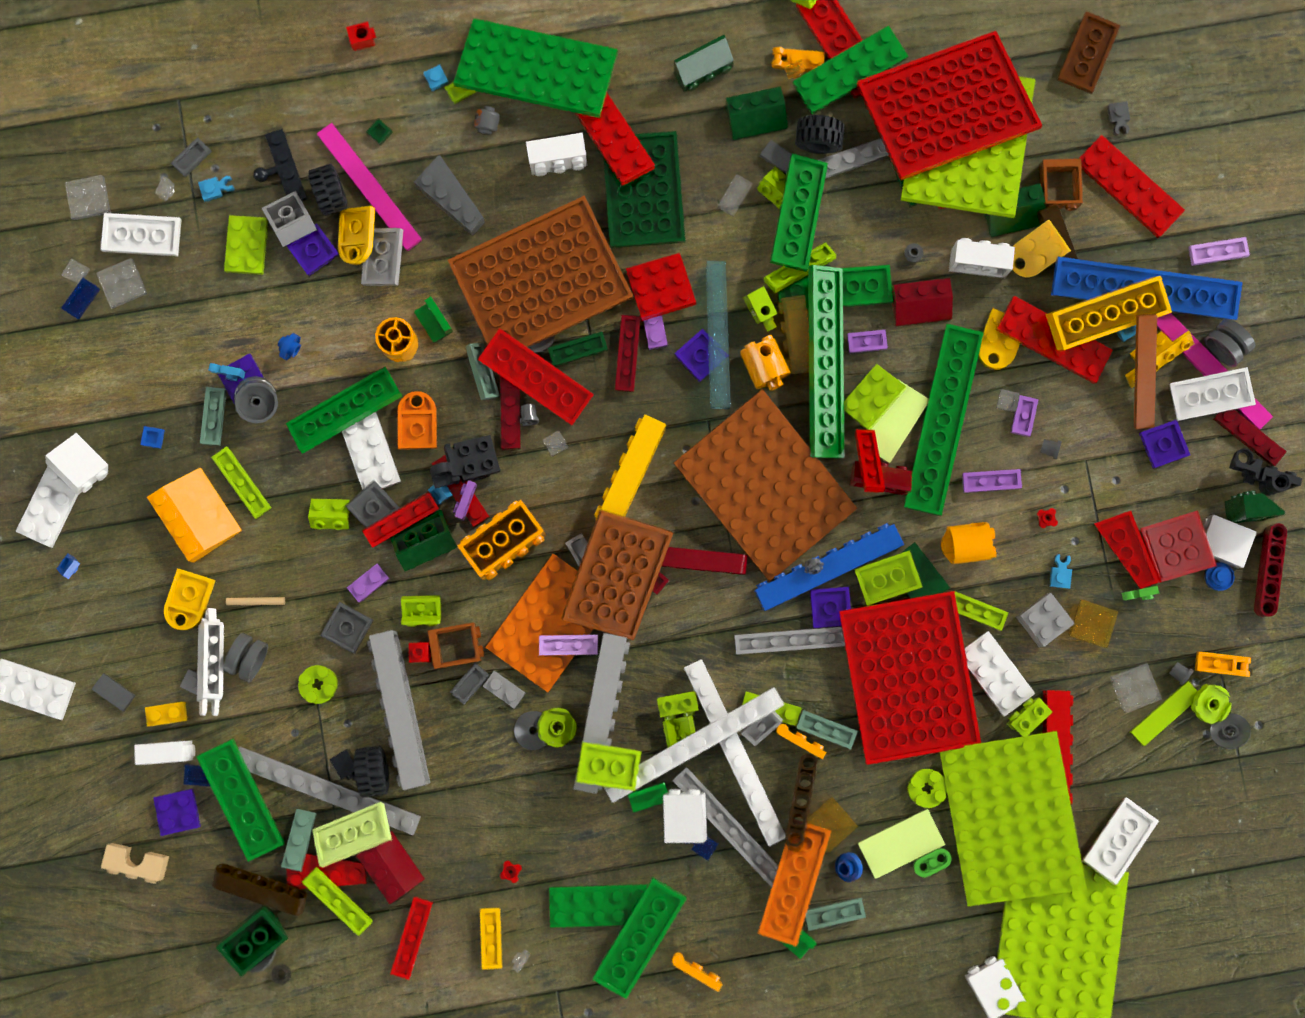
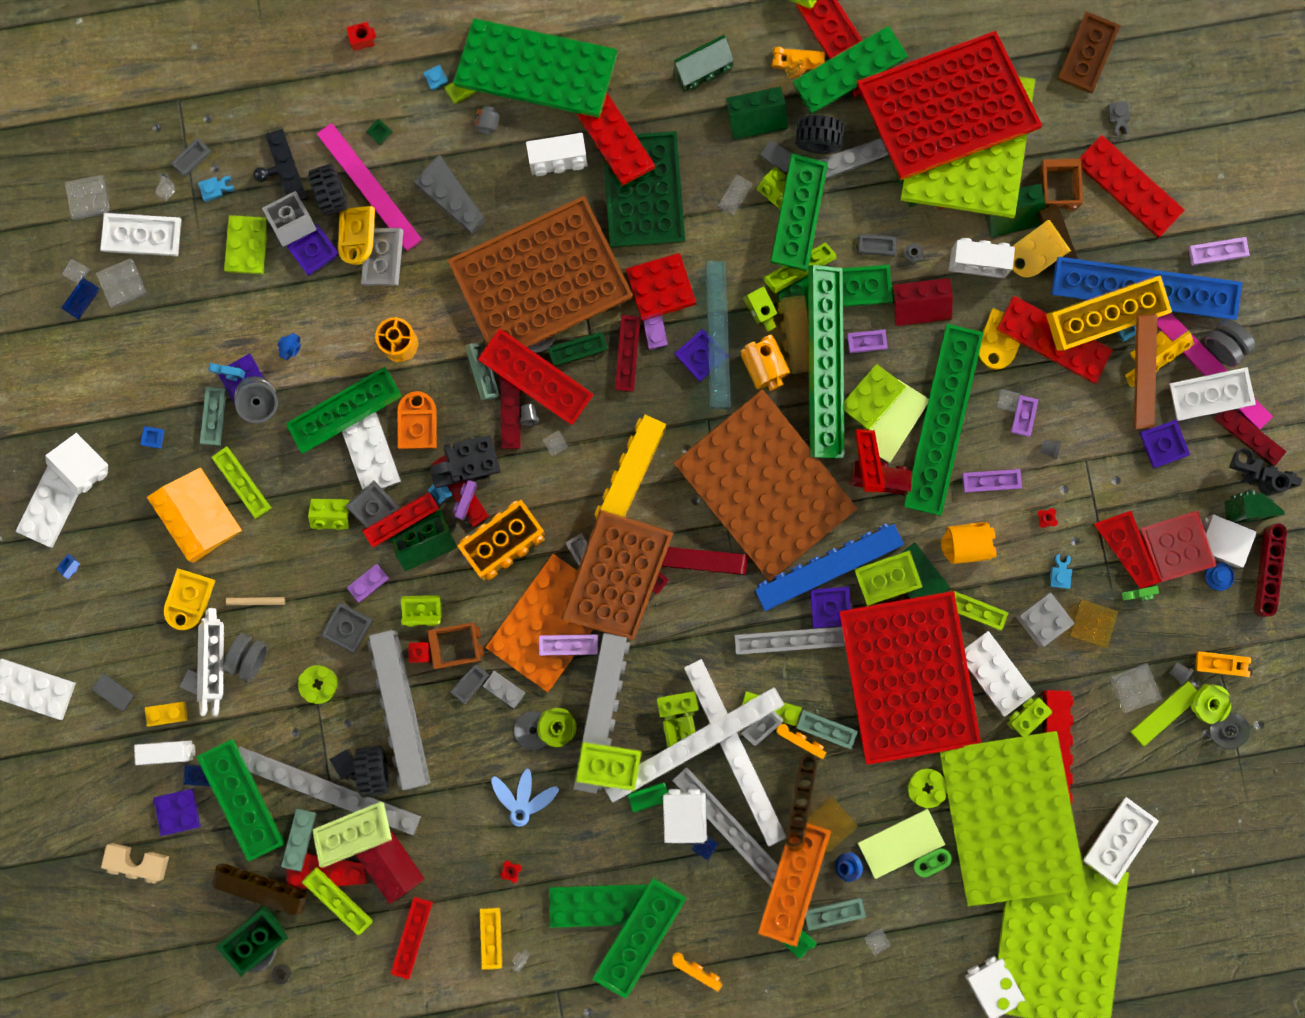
green panel [414,296,453,343] -> none
dark grey plate [804,558,824,574] -> none
none -> light blue plant [491,769,559,827]
none -> dark grey tile [858,234,897,257]
none -> clear plate [863,928,891,956]

